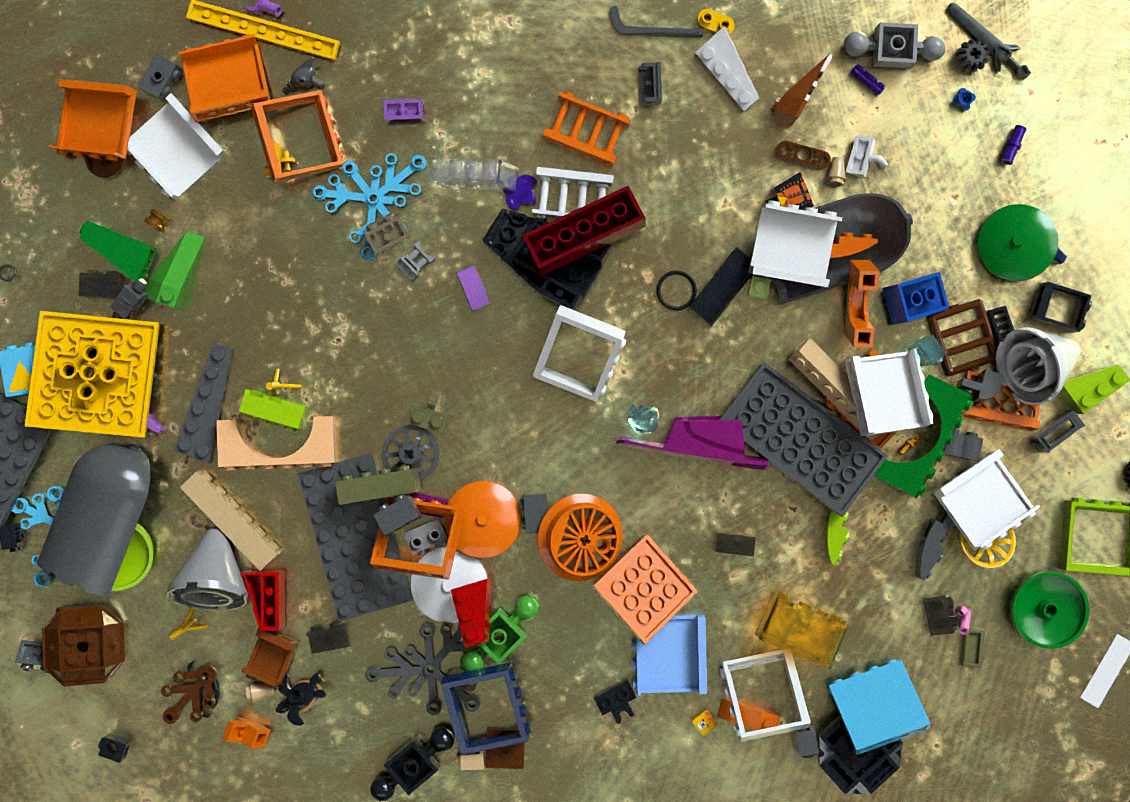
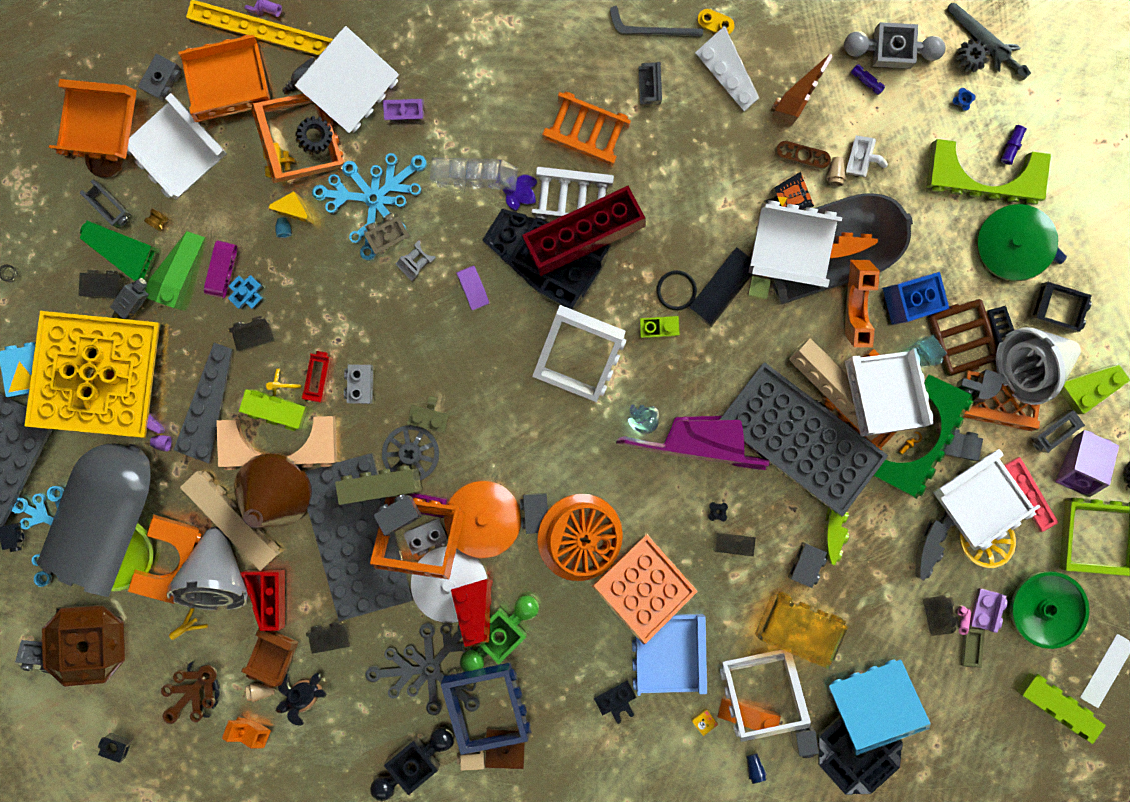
none -> dark grey window [79,179,131,228]
none -> orange arch [128,514,201,604]
none -> medium lavender hose [150,435,172,452]
none -> magenta beam [204,240,237,299]
none -> dark azure piece [228,275,263,309]
none -> clear smoke bracket [229,316,275,352]
none -> reddish brown cone [234,454,312,528]
none -> yellow slope [269,191,314,224]
none -> medium azure hose [275,217,292,238]
none -> white panel [294,26,399,133]
none -> black tyre [295,116,333,155]
none -> red window [302,351,332,403]
none -> light grey brick [344,364,373,404]
none -> lime slope [640,316,680,338]
none -> black plate [708,502,728,522]
none -> dark blue cone [746,753,767,784]
none -> dark grey brick [788,542,828,588]
none -> lime arch [926,139,1051,205]
none -> lavender bracket [969,588,1007,633]
none -> coral tile [1004,457,1058,532]
none -> lime wedge [1017,673,1106,744]
none -> slope [1055,430,1119,497]

